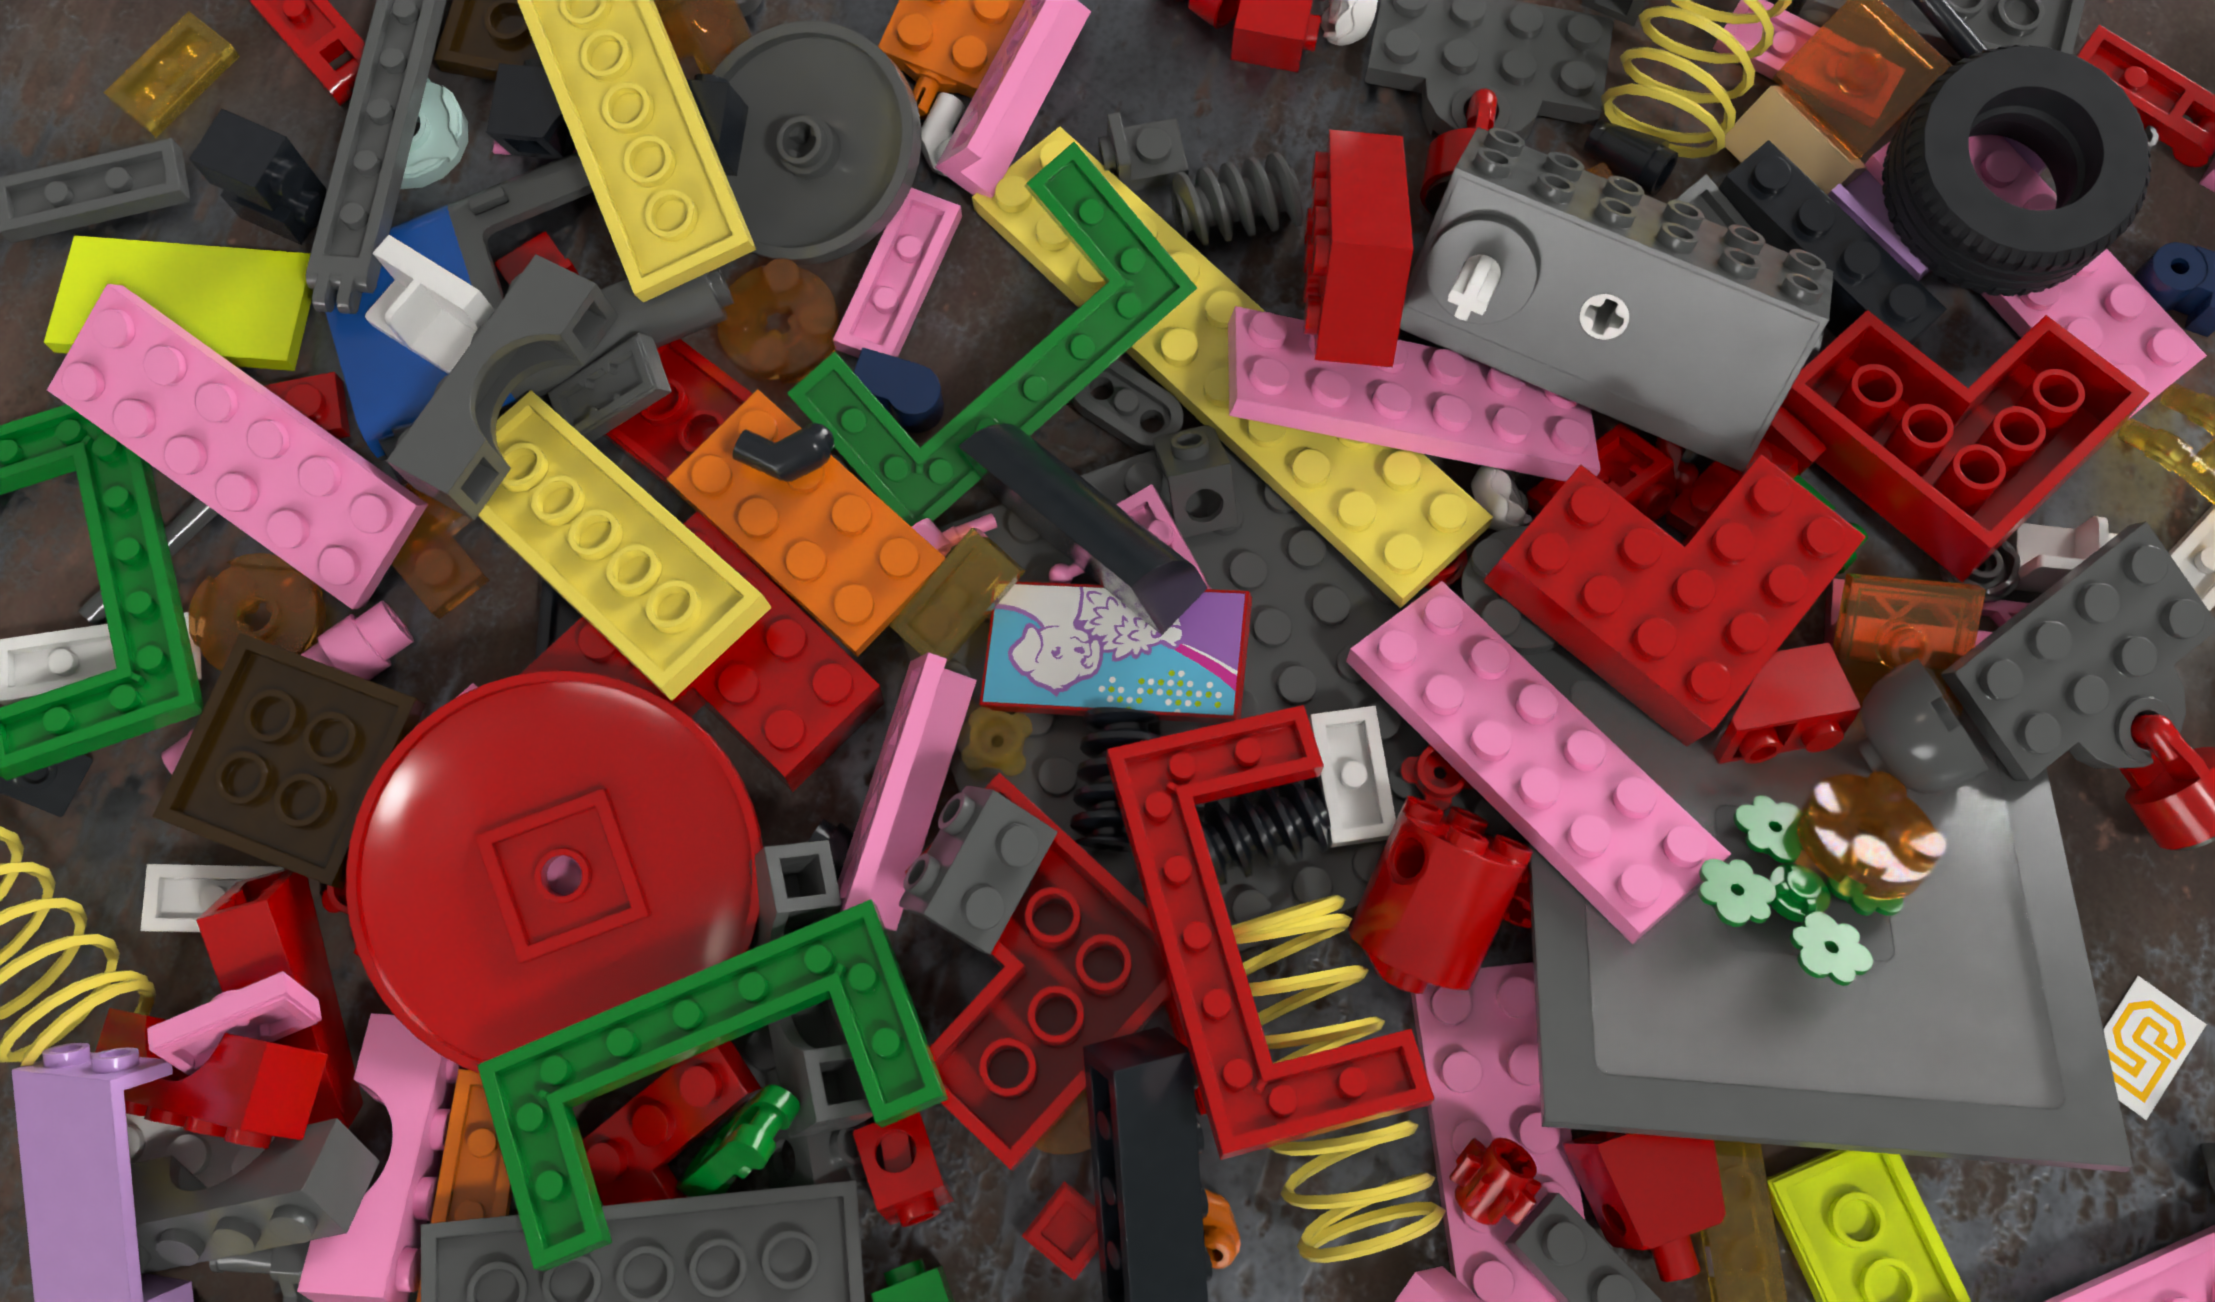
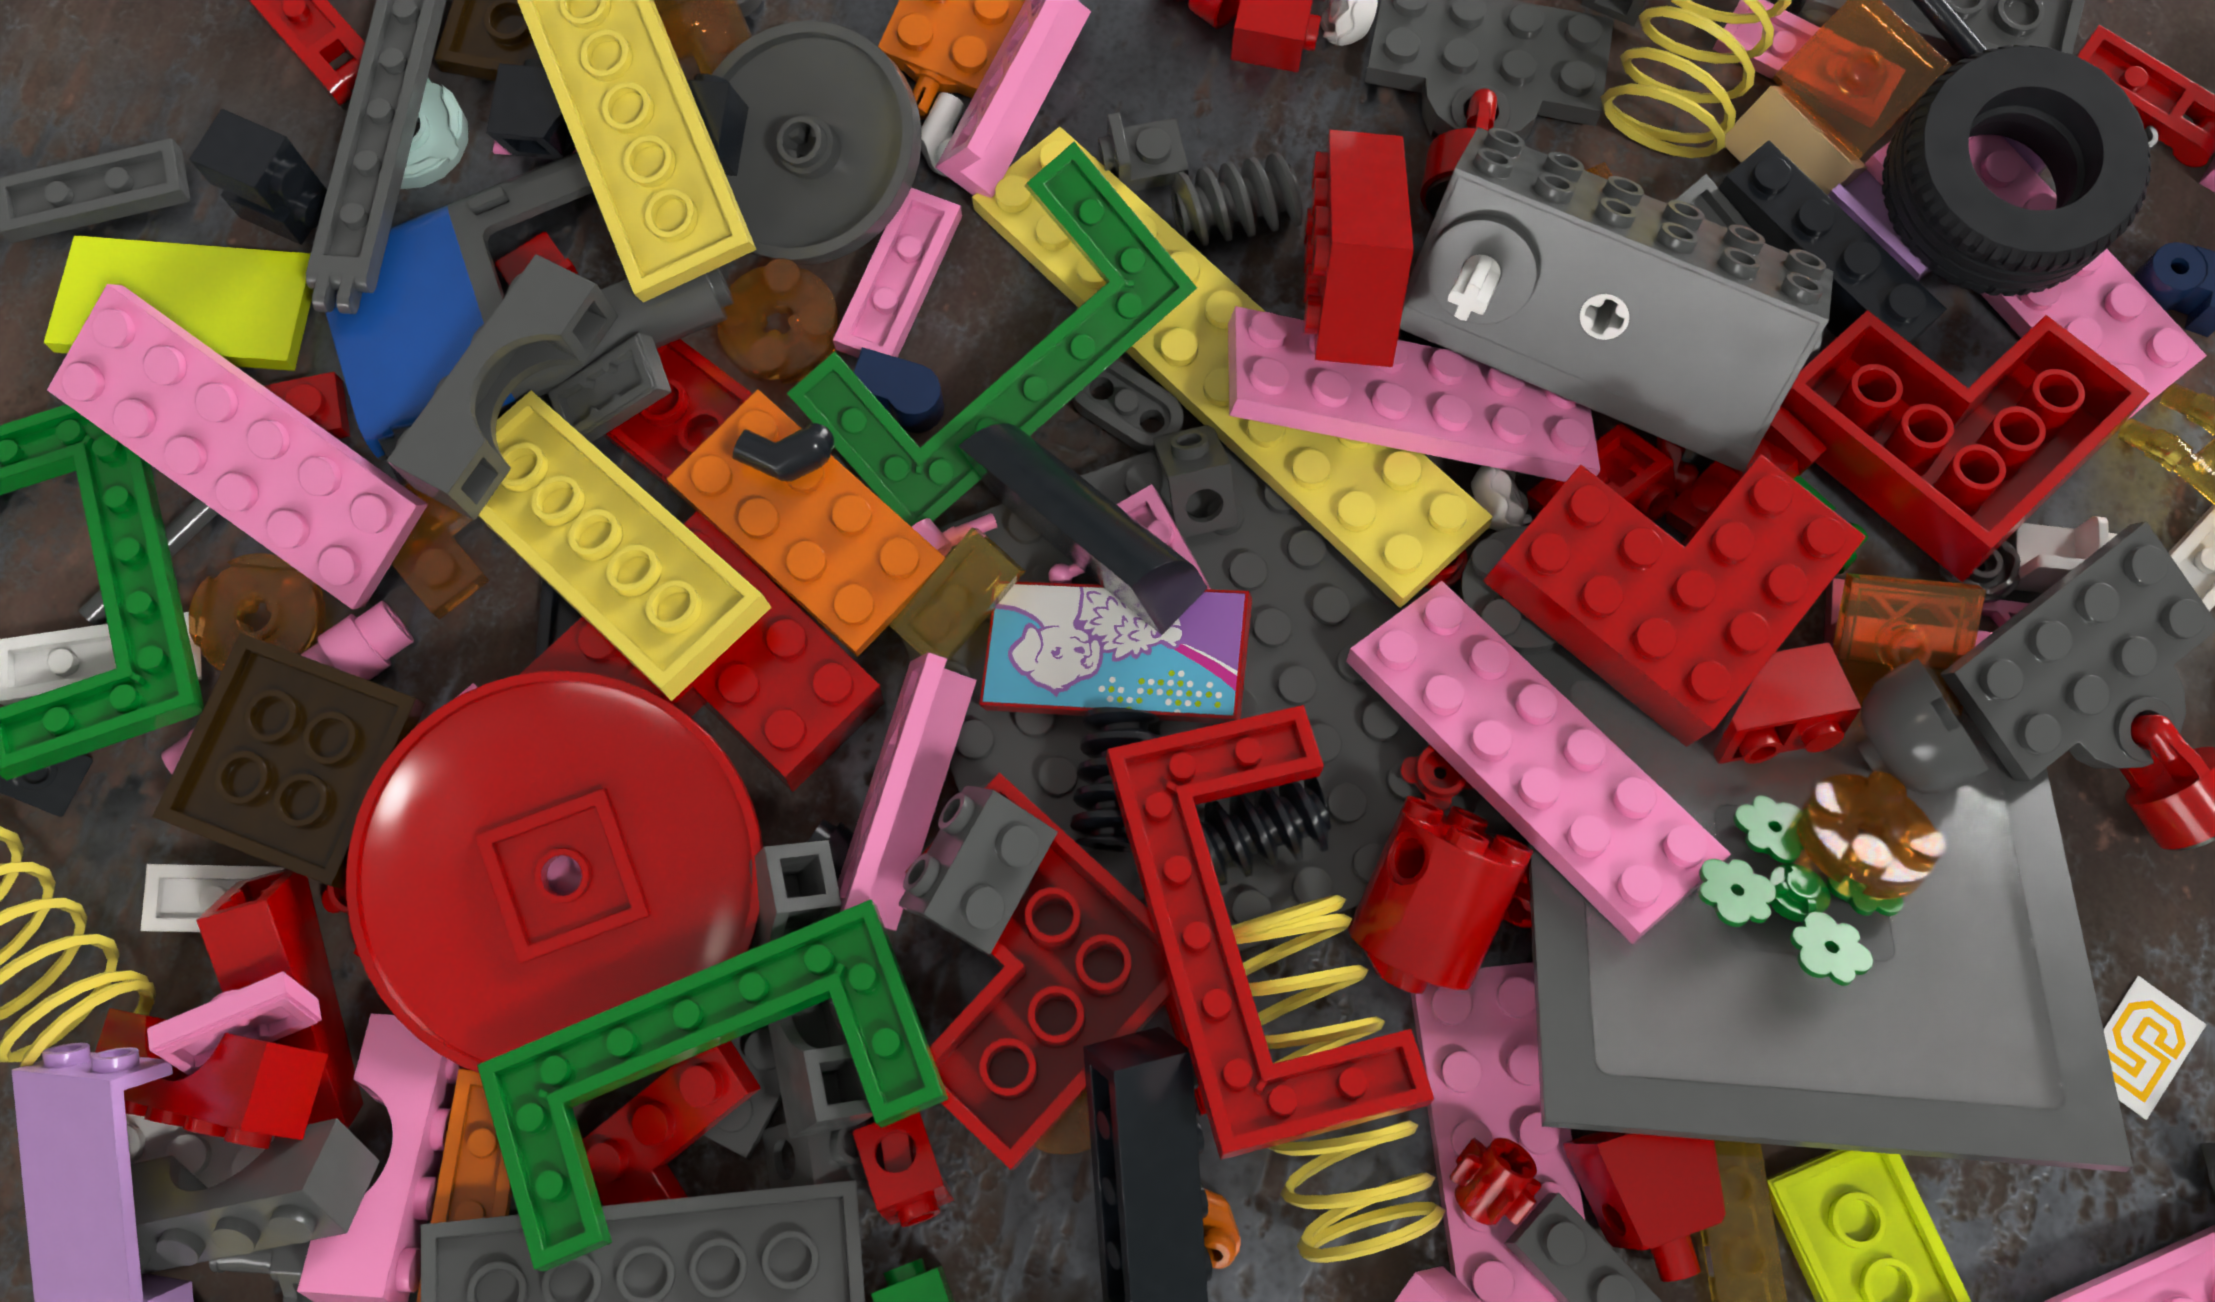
clear yellow plate [103,11,240,138] -> none
white panel [365,235,495,374] -> none
green plate [676,1085,801,1197] -> none
clear yellow plate [962,707,1033,777] -> none
red tile [1022,1181,1099,1281] -> none
white plate [1309,706,1396,848] -> none
black cone [1584,119,1678,196] -> none

